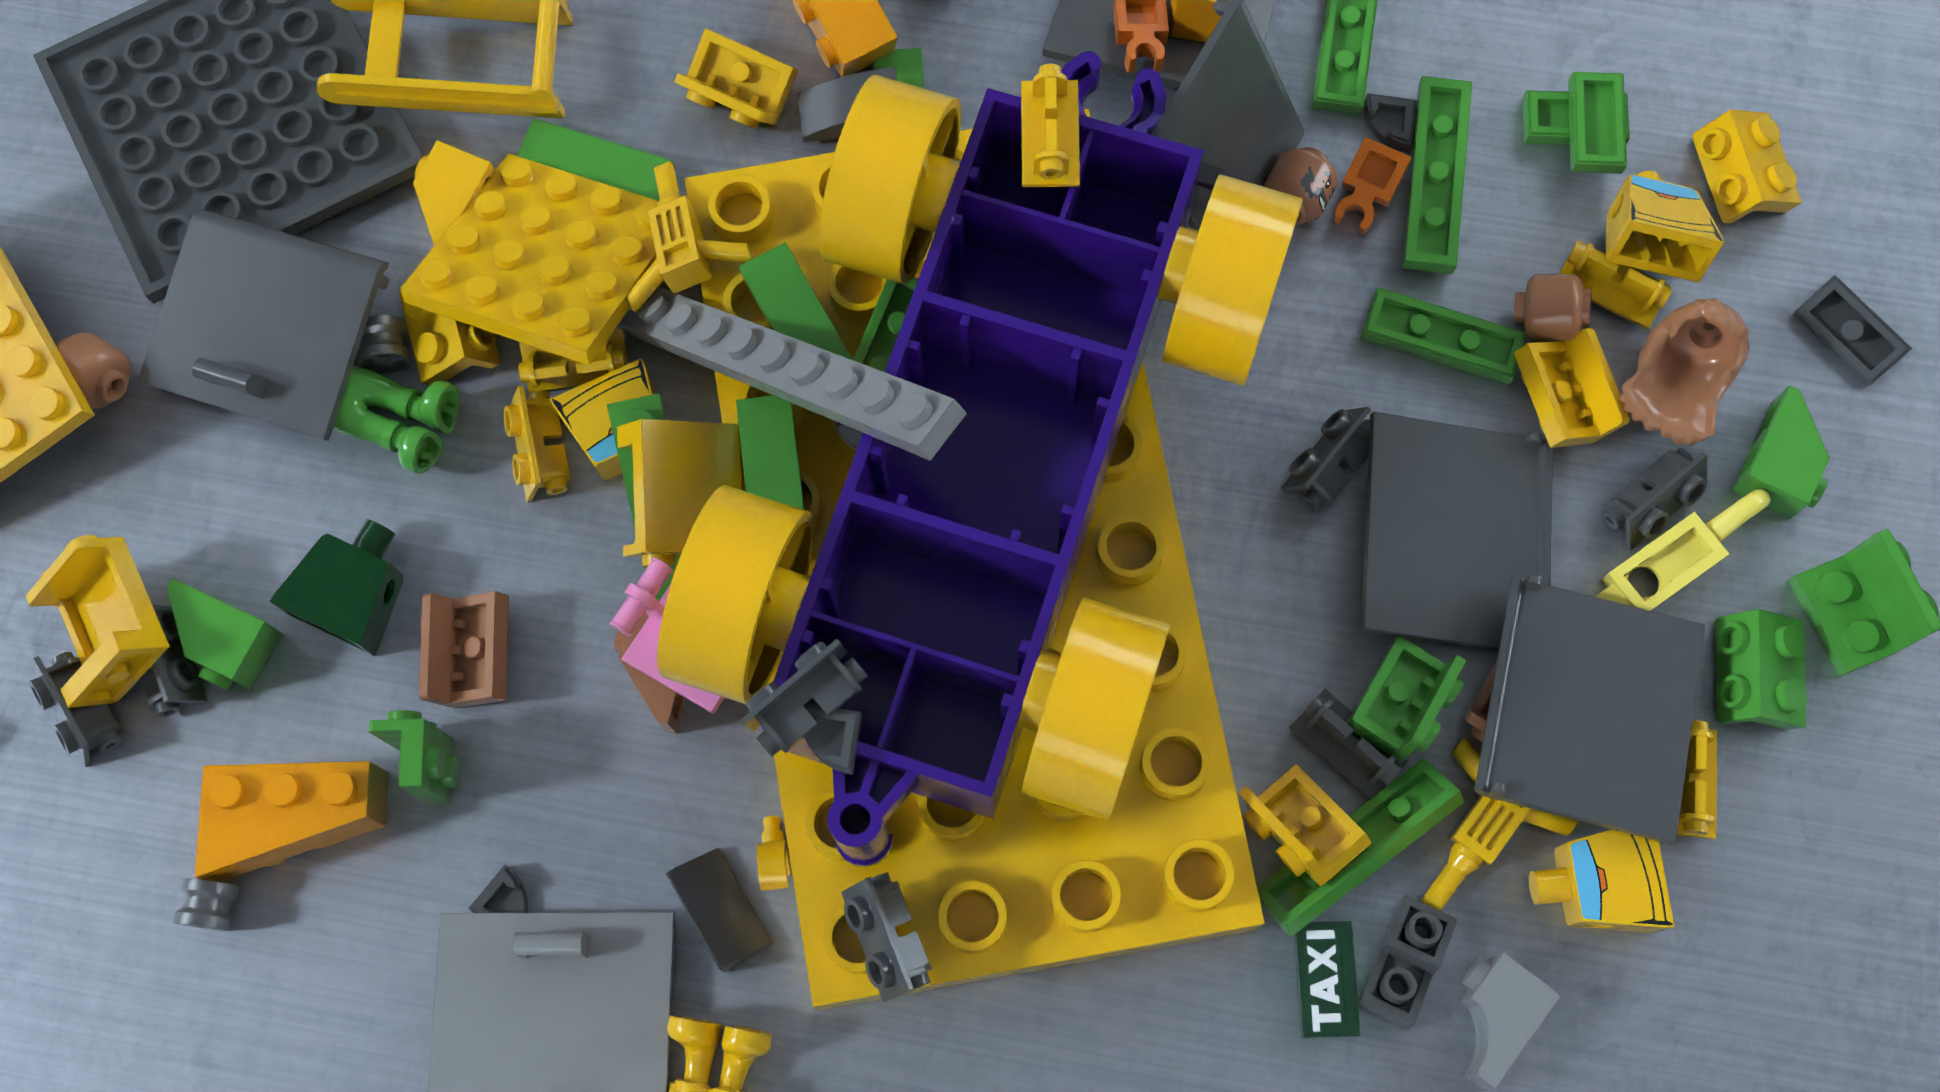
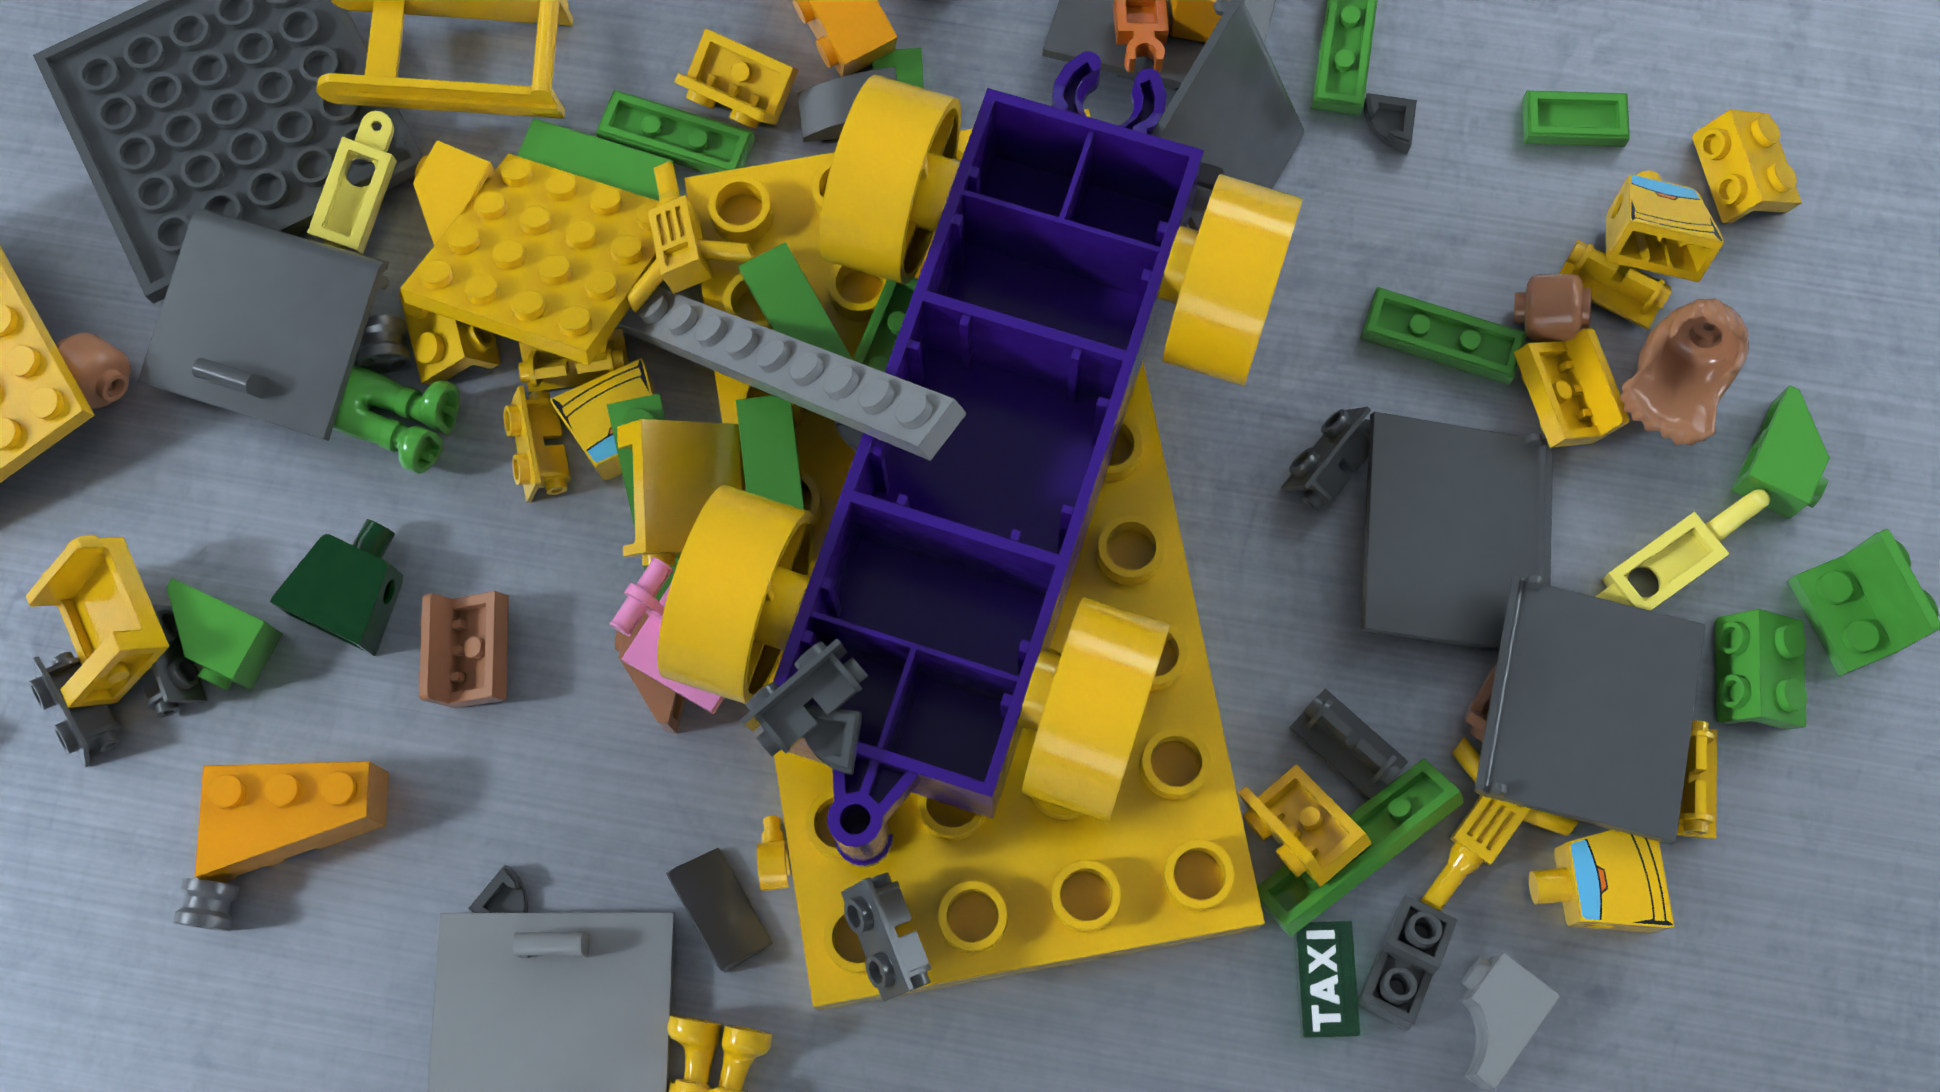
bright green bracket [369,710,460,804] -> none
yellow hinge [1021,63,1080,187] -> none
nougat head [1263,147,1337,226] -> none
orange plate [1334,137,1412,235] -> none
bright green bracket [1346,636,1466,762] -> none
bright green plate [1402,76,1472,274] -> none
bright green tile [1568,72,1627,174] -> none
dark grey hinge [1602,448,1707,551] -> none
dark grey slope [1794,275,1912,385] -> none
none -> light yellow piece [307,110,397,255]
none -> bright green tile [596,90,755,174]

